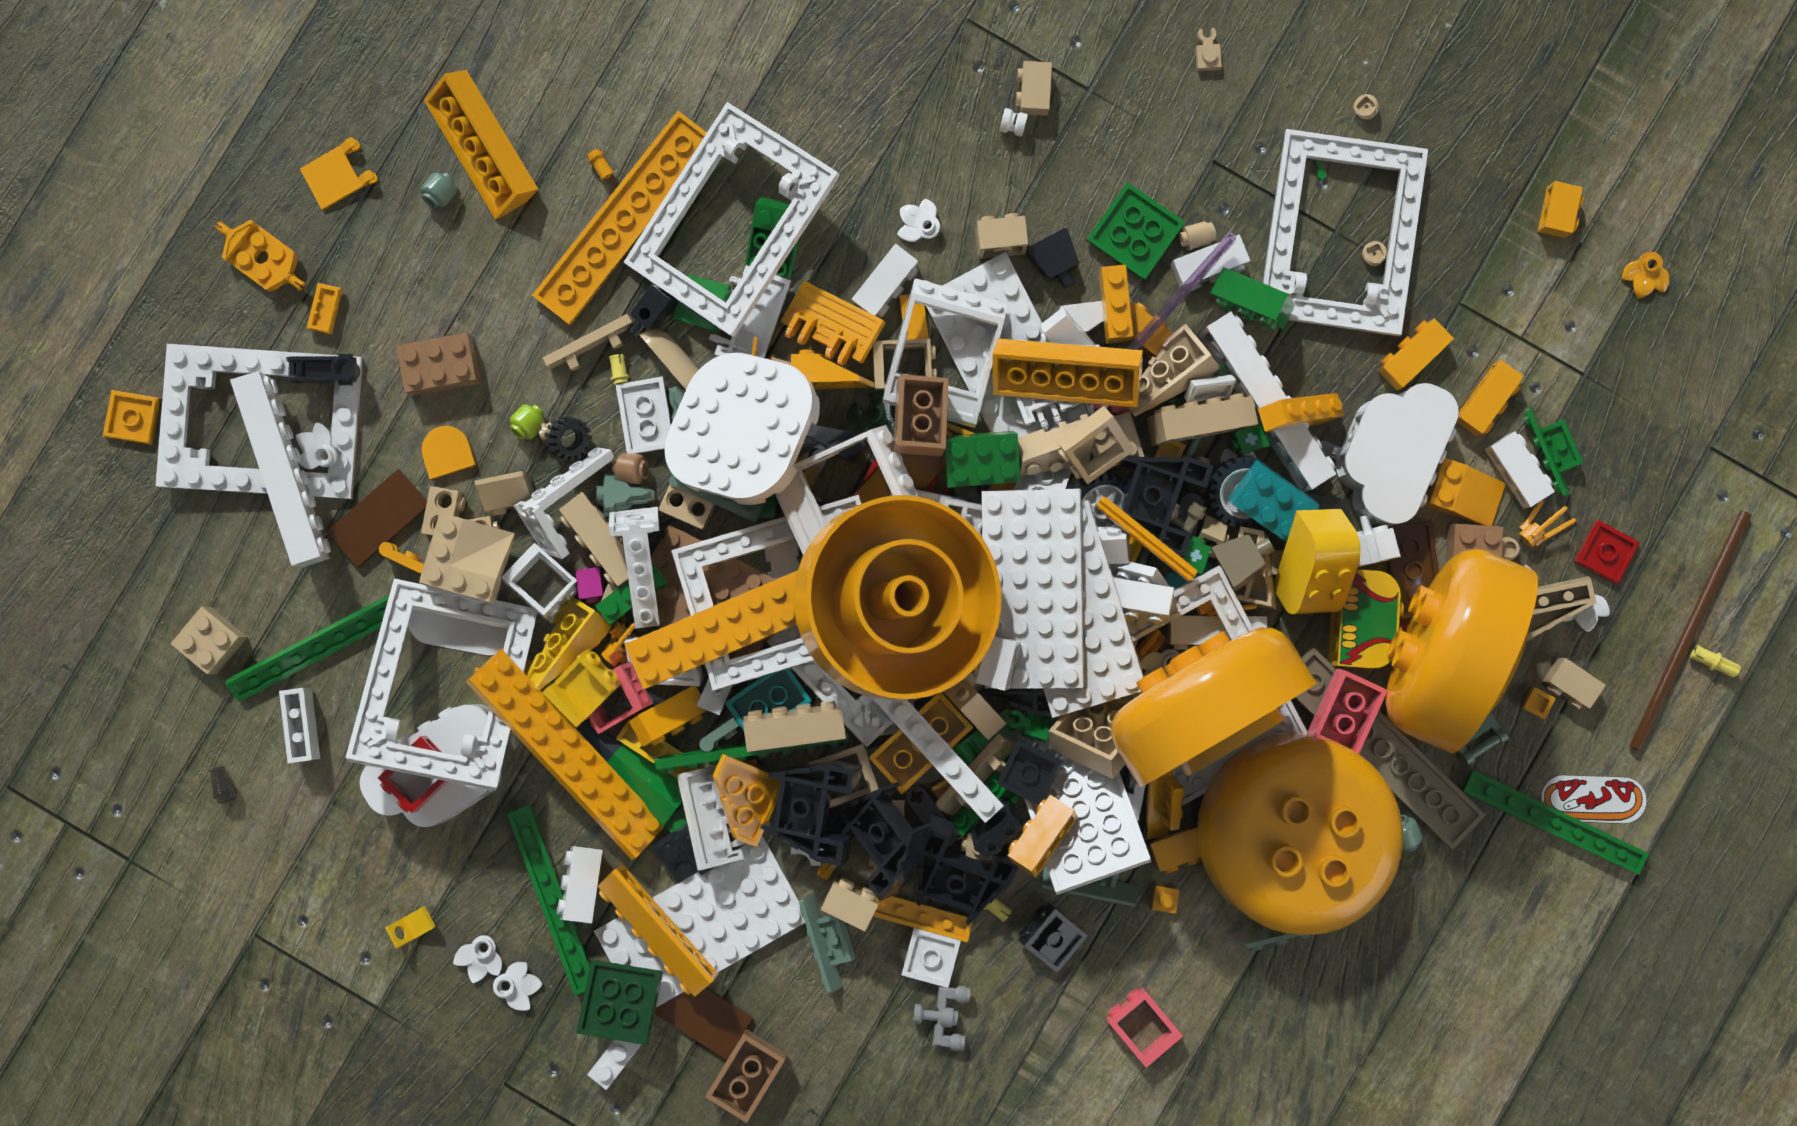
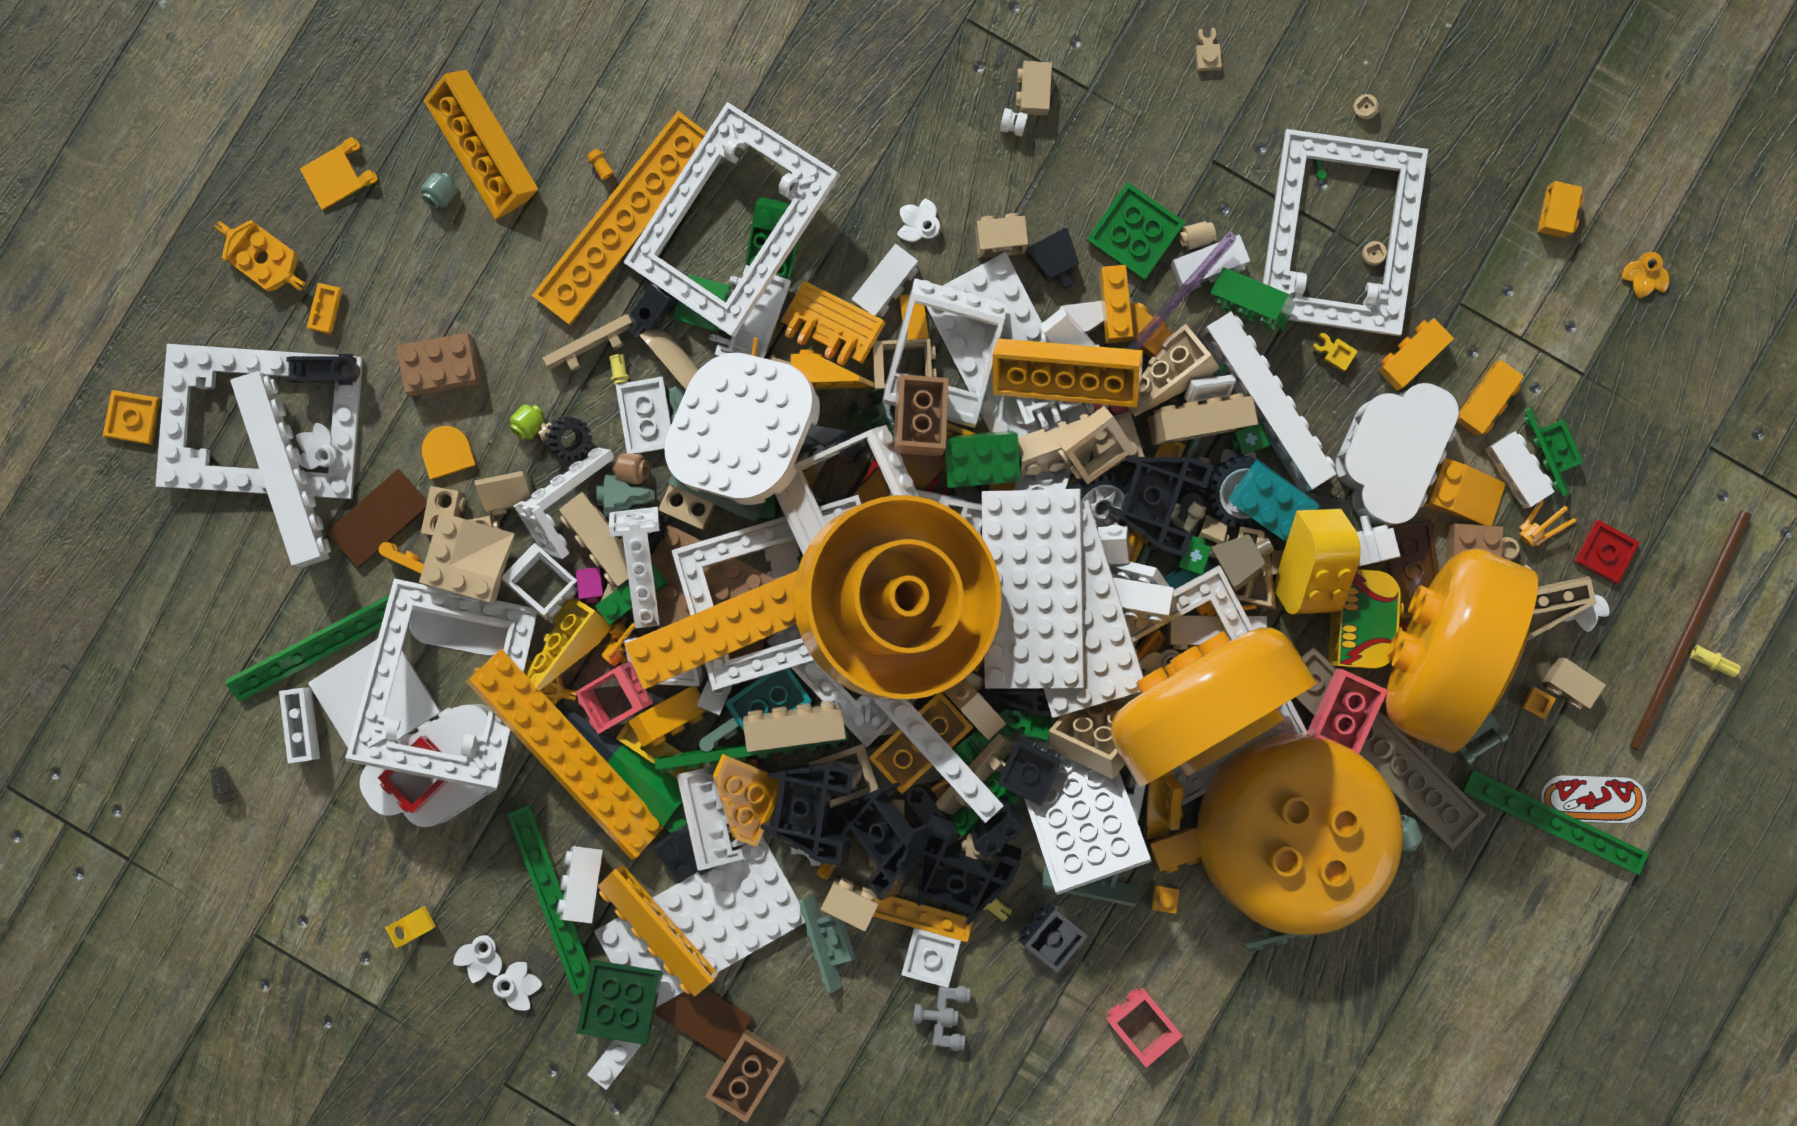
tan brick [170,606,248,674] -> none
yellow panel [542,649,622,727] -> none
white brick [974,635,1021,691] -> none
light orange brick [1007,795,1078,878] -> none
light orange axle [1096,497,1197,582] -> none
light orange arch [1258,393,1344,432] -> none
flat silver piece [1321,440,1343,462] -> none
none -> white tile [308,639,441,747]
none -> yellow plate [1312,333,1358,372]

